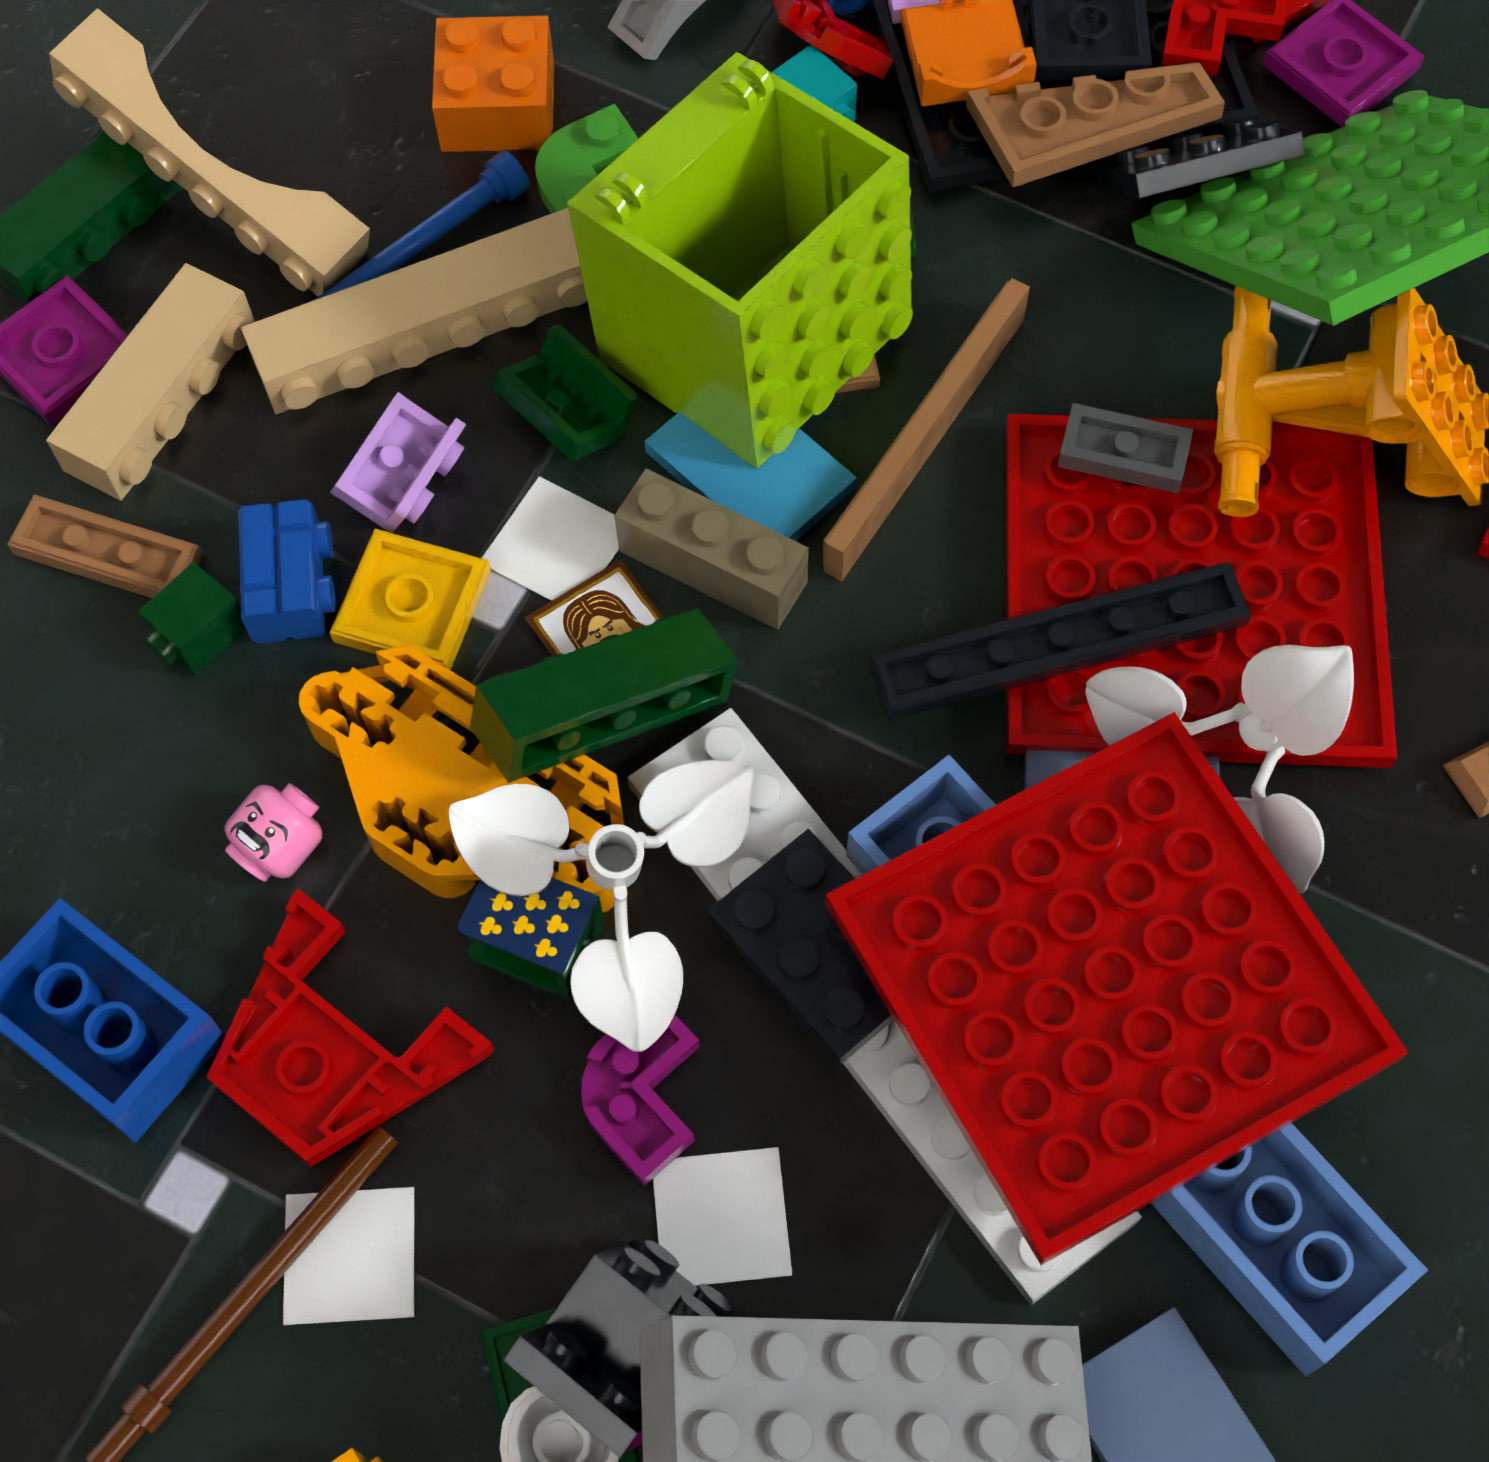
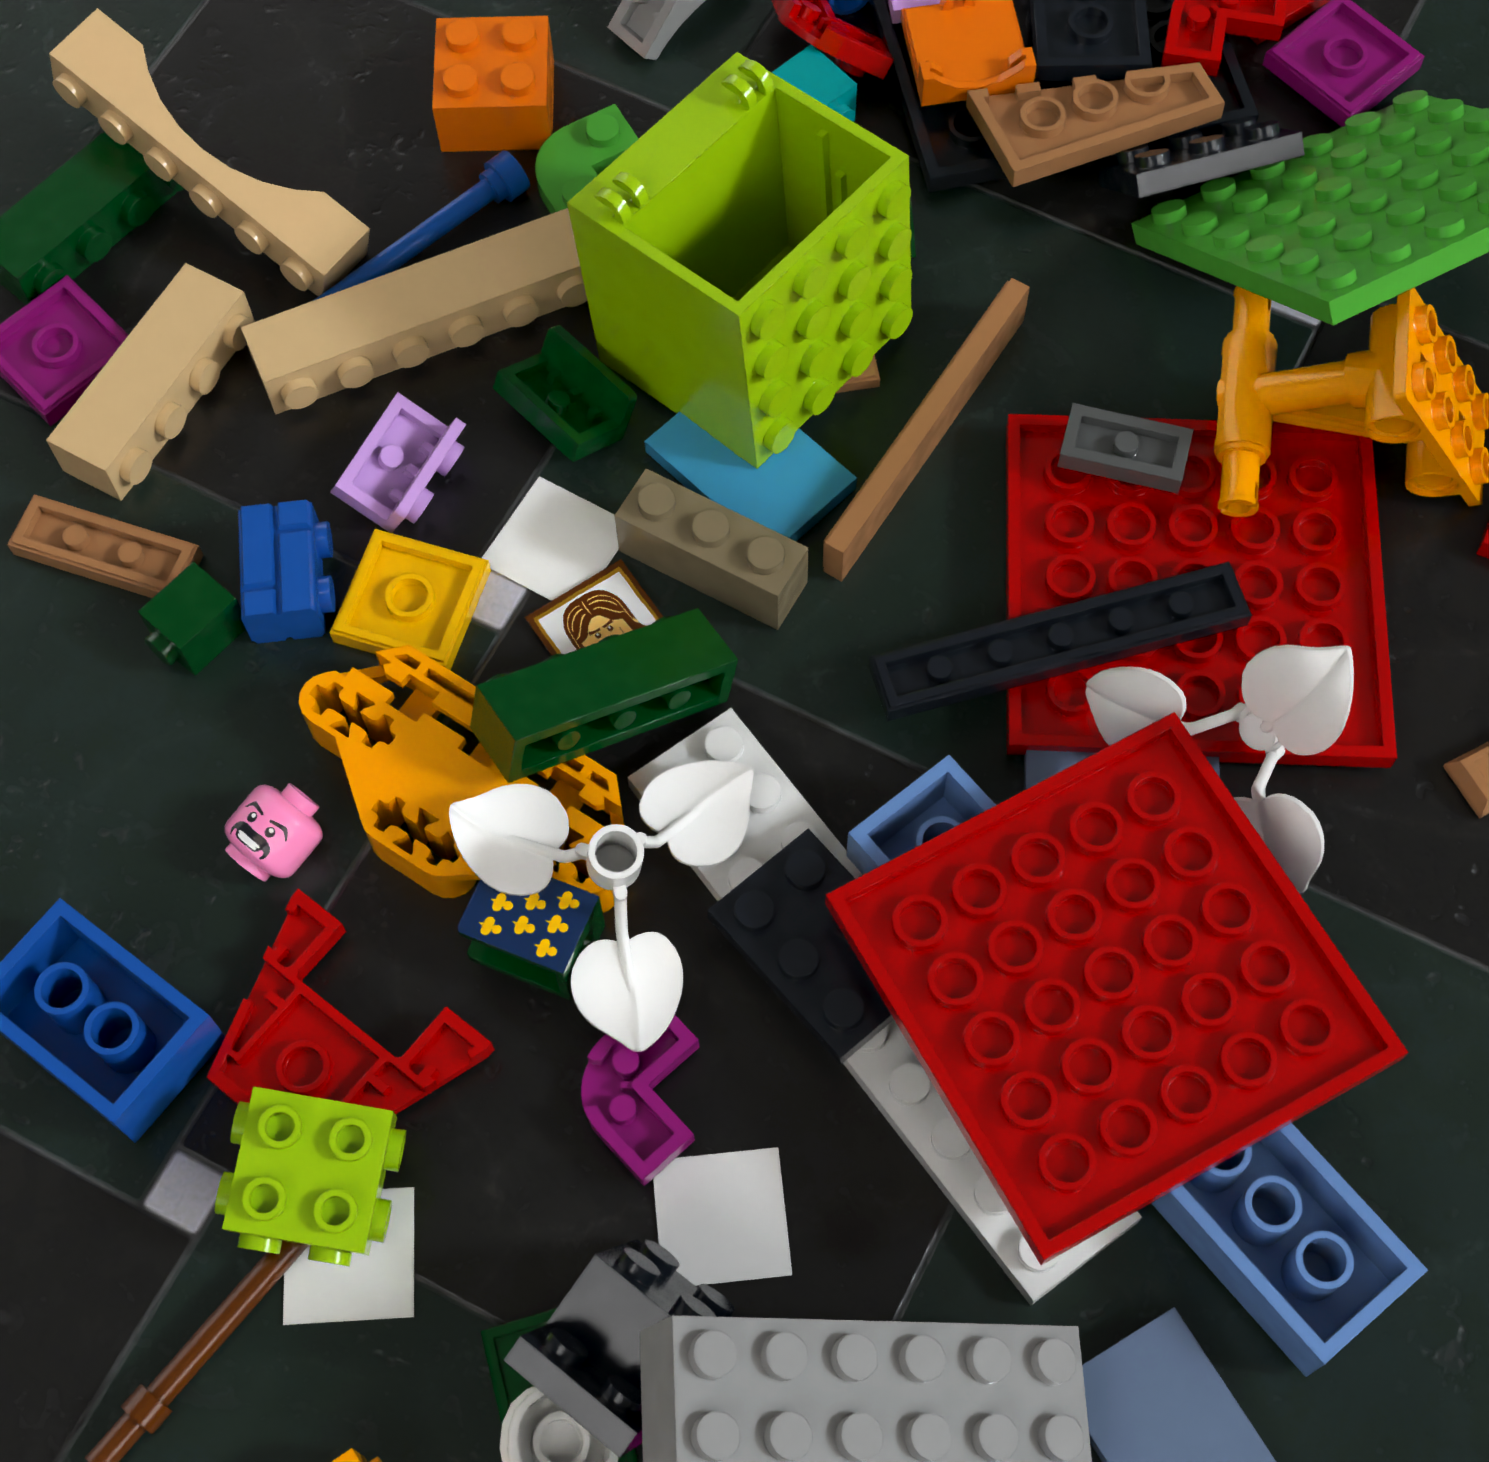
none -> lime brick [215,1086,406,1267]

